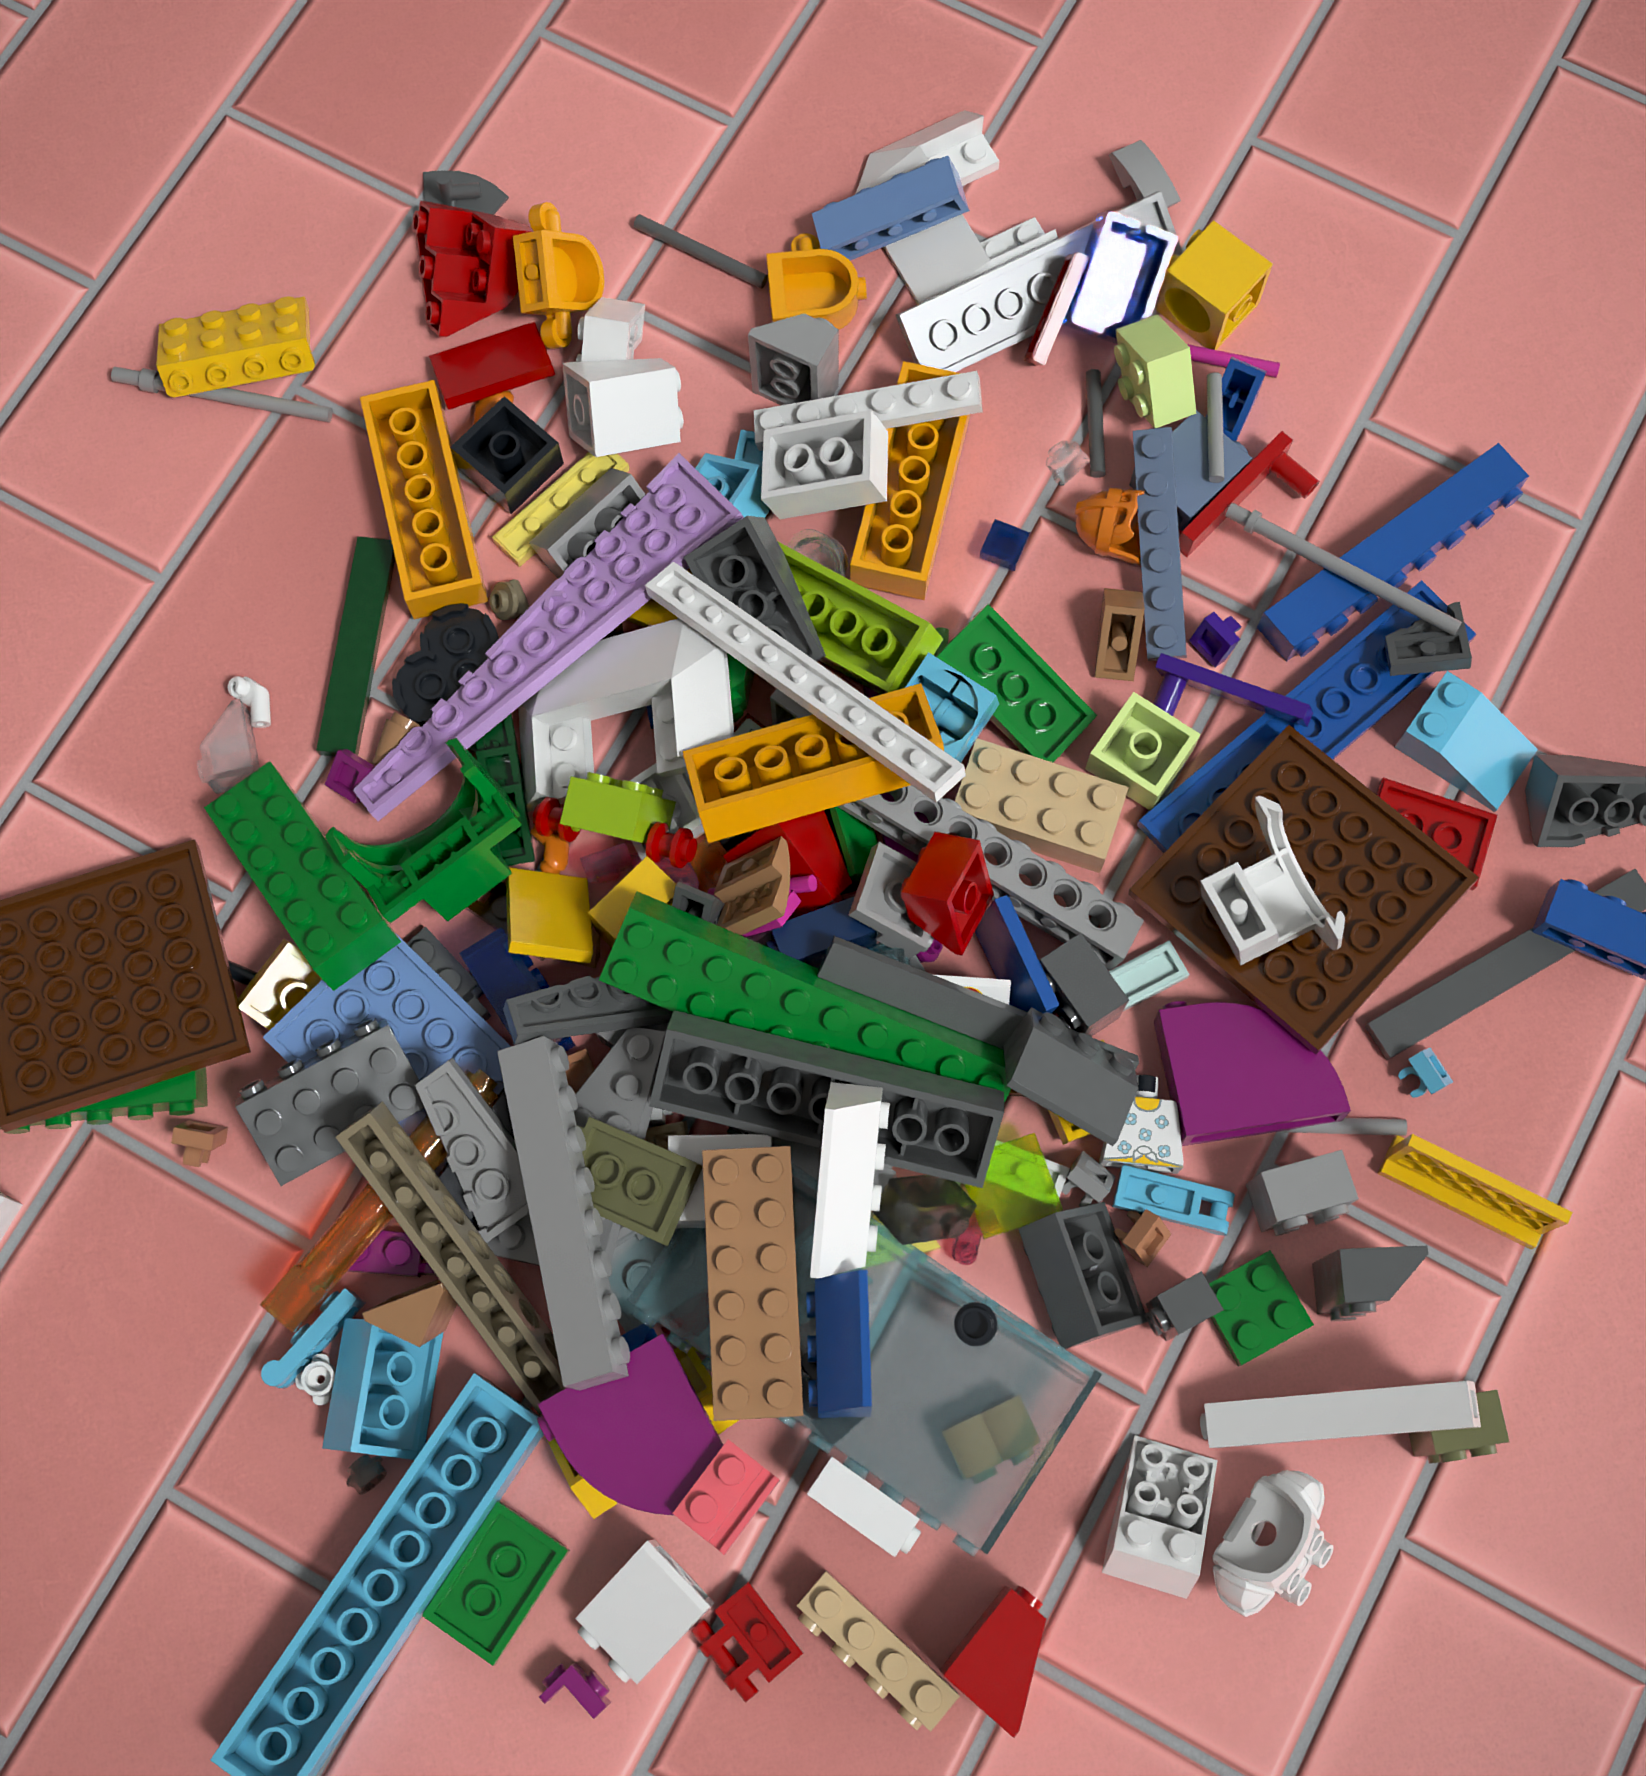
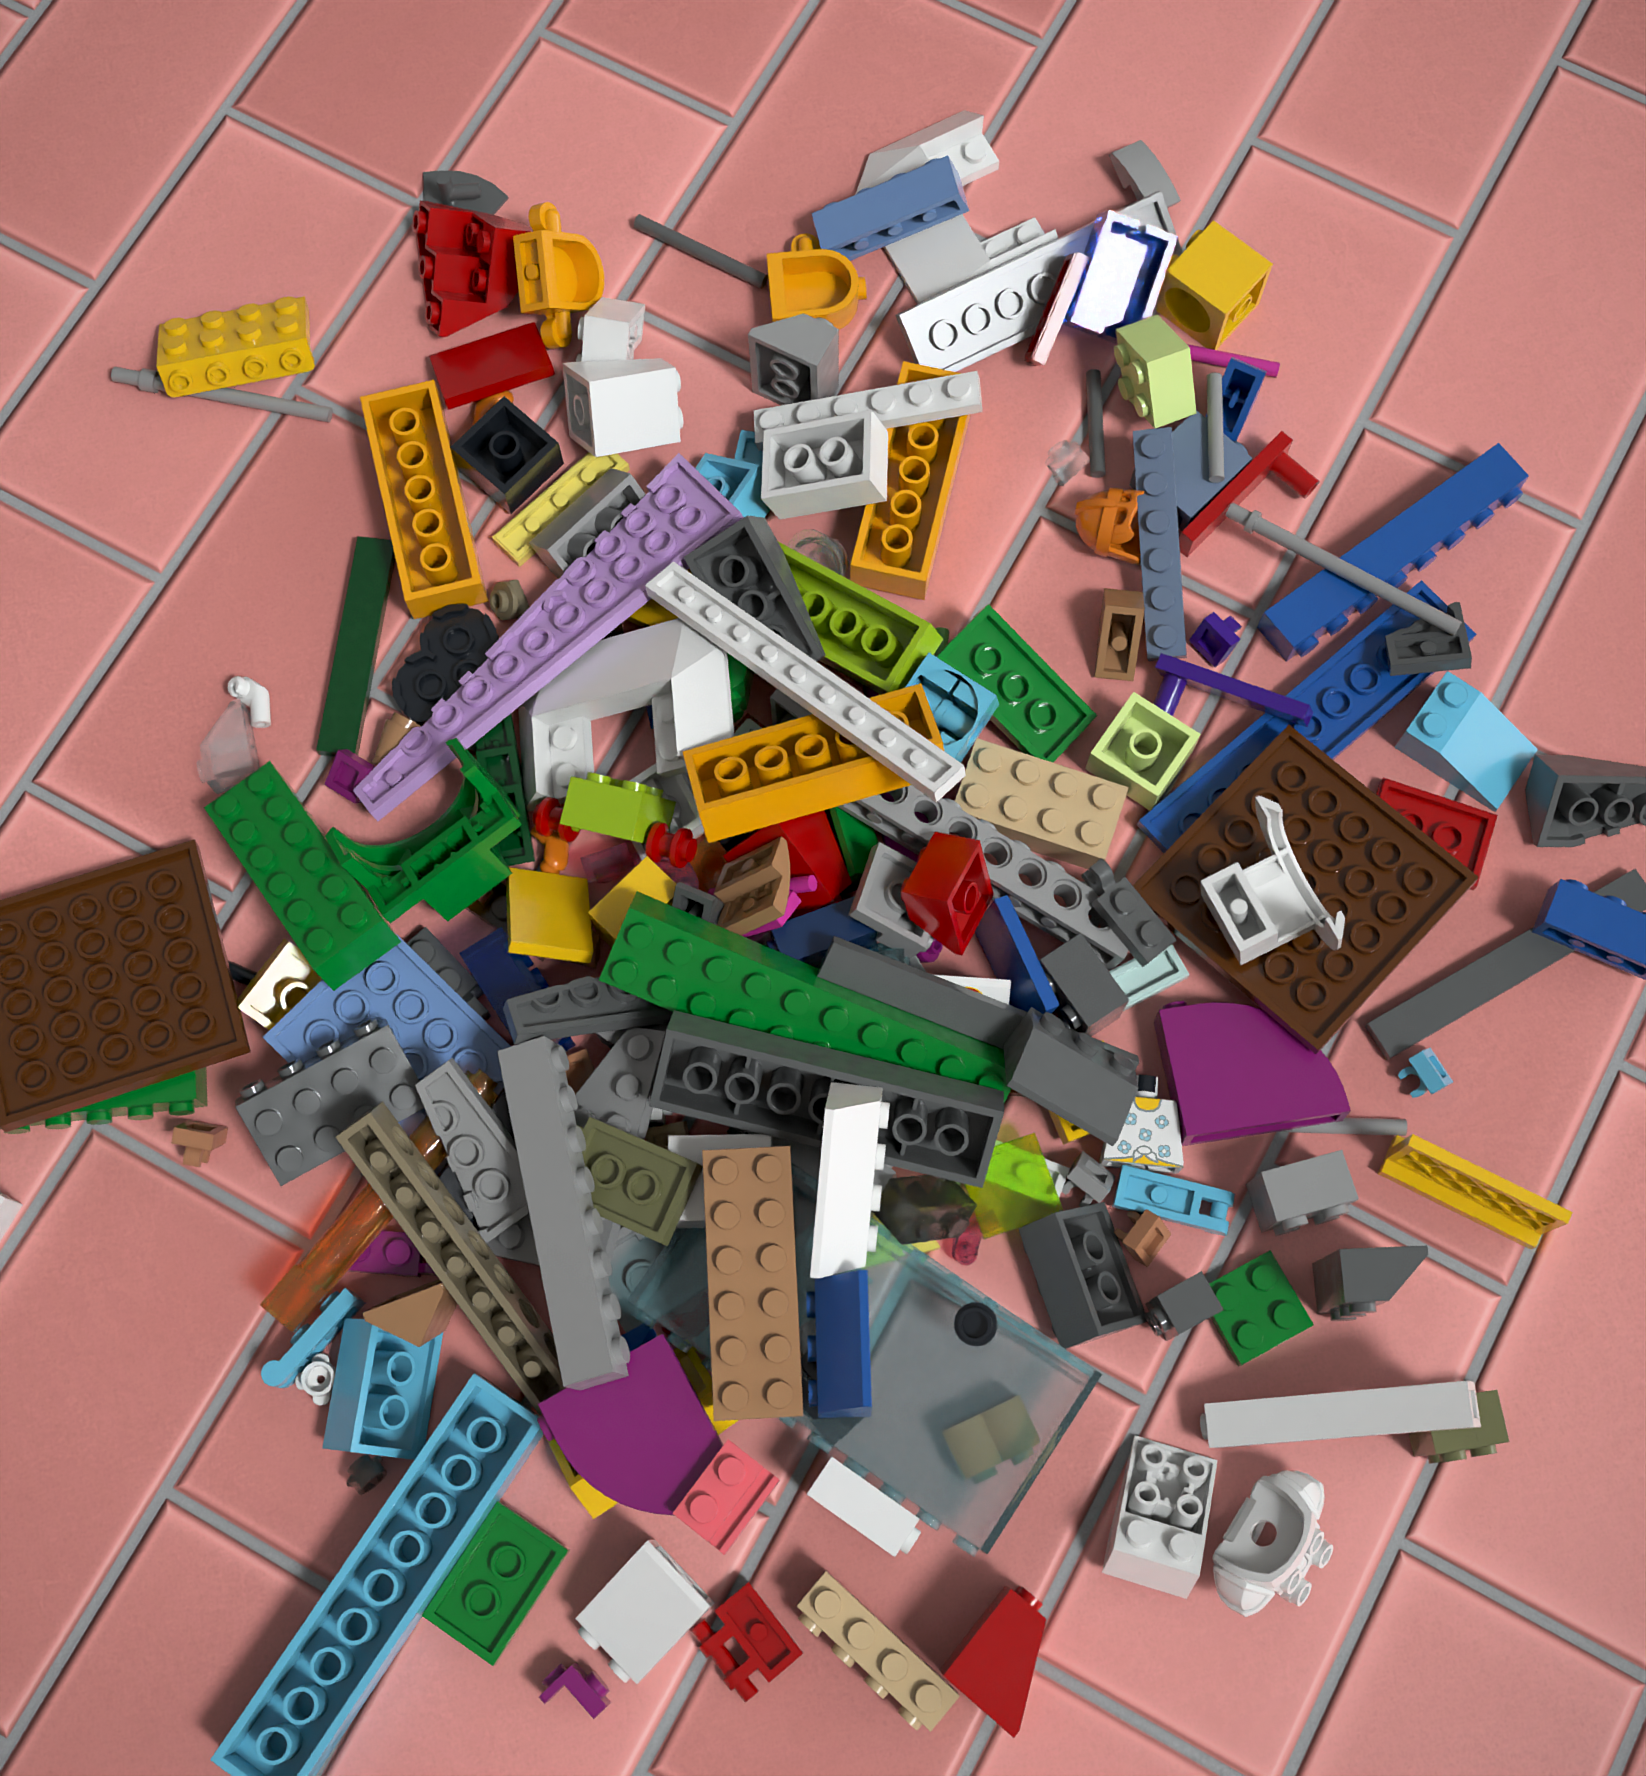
clear blue plate [980,519,1030,571] -> none
none -> dark grey plate [1081,858,1176,967]

